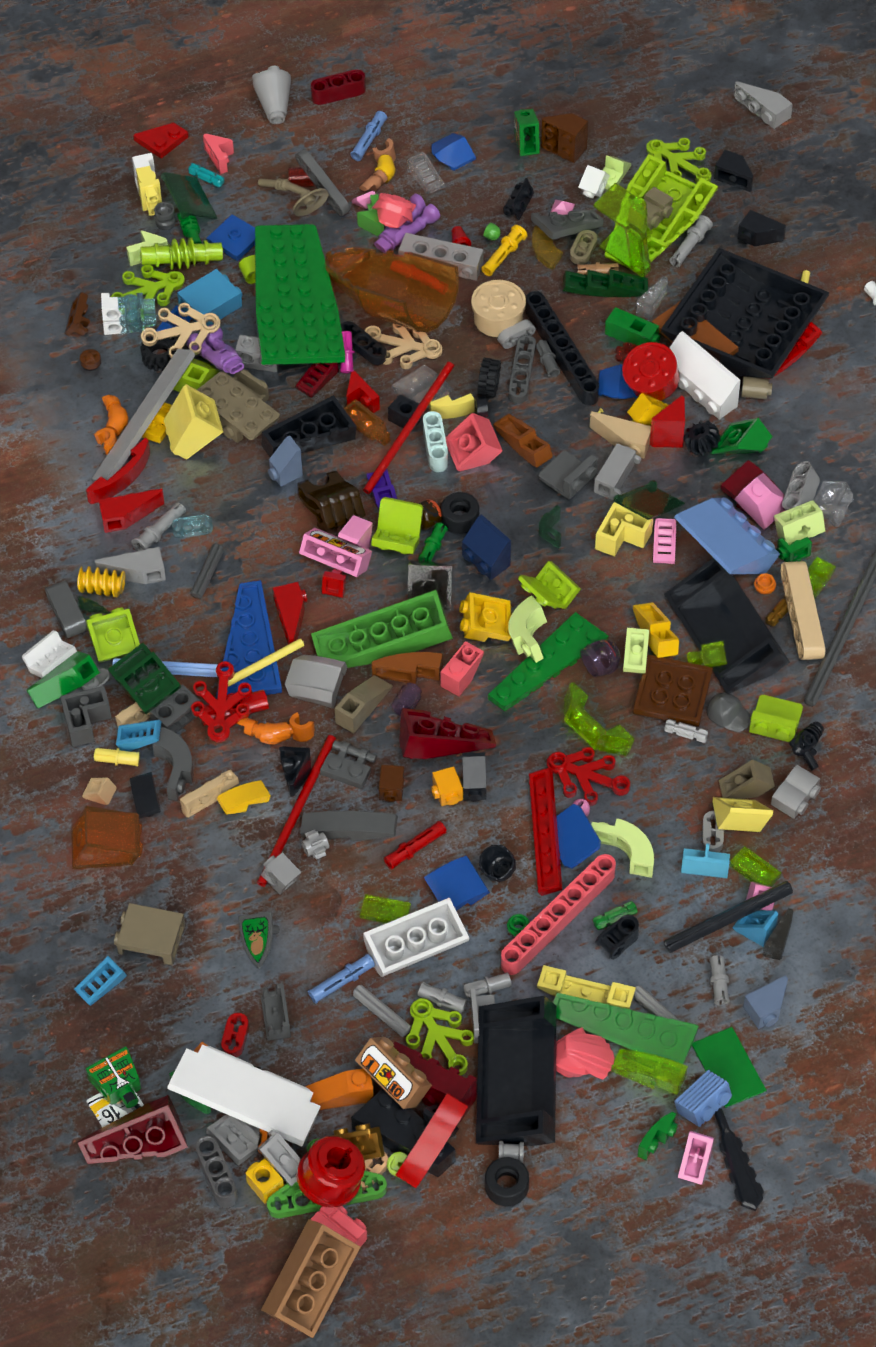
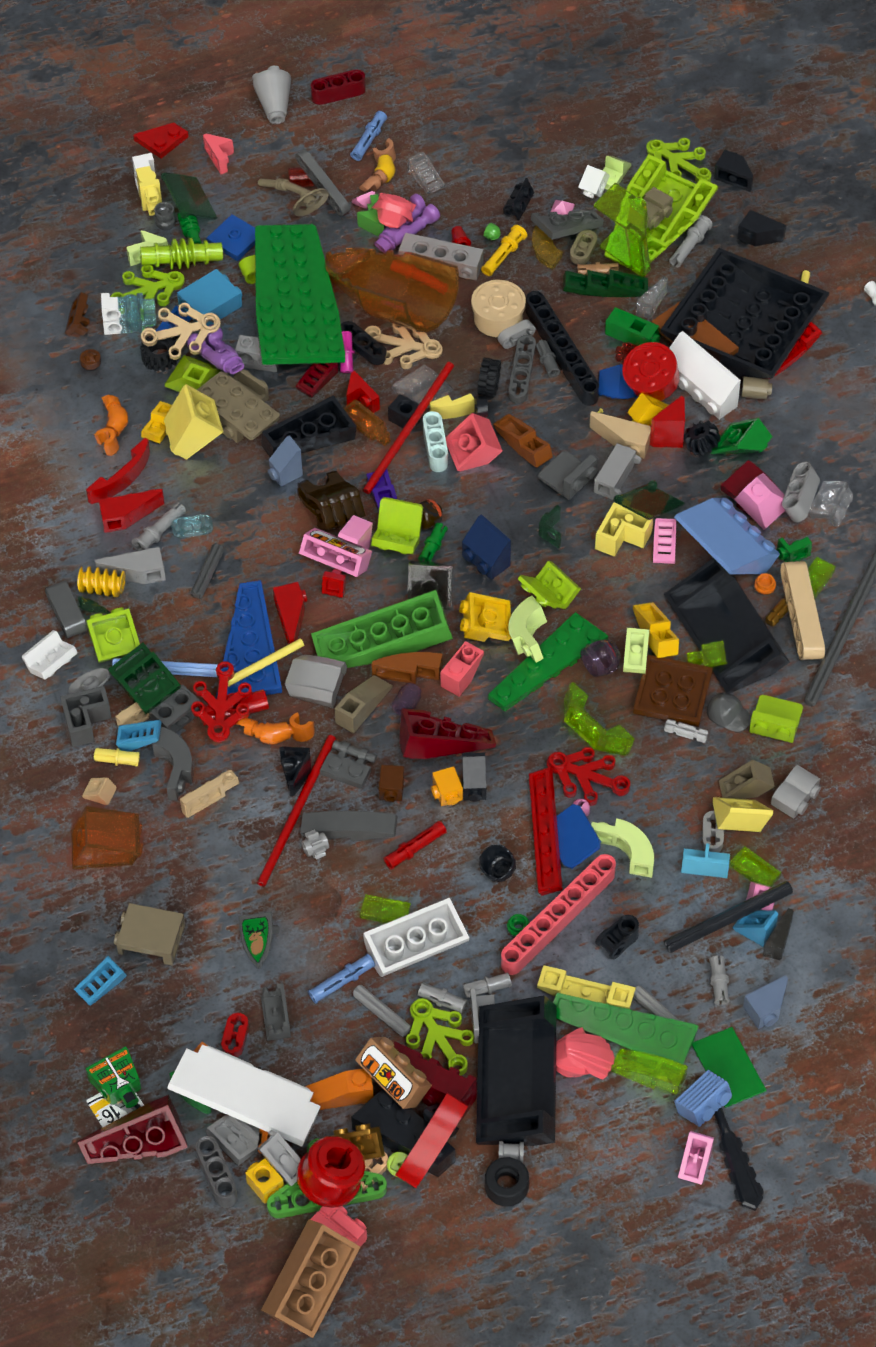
green slope [26,651,100,708] -> none
light grey tile [92,349,195,482] -> none
black slope [130,772,161,819] -> none
teal axle [188,163,225,187] -> none
yellow slope [217,780,271,815] -> none
light grey brick [261,852,302,894] -> none
blue slope [424,856,490,911] -> none
blue slope [431,133,476,171] -> none
black tyre [441,492,479,534] -> none
green torso [514,109,540,156] -> none
reddish brown slope [541,113,588,163] -> none
green axle [593,901,638,930] -> none
green slope [637,1112,678,1160] -> none
light grey slope [734,81,793,129] -> none
yellowish green brick [774,500,826,545] -> none
black piece [789,722,824,771] -> none

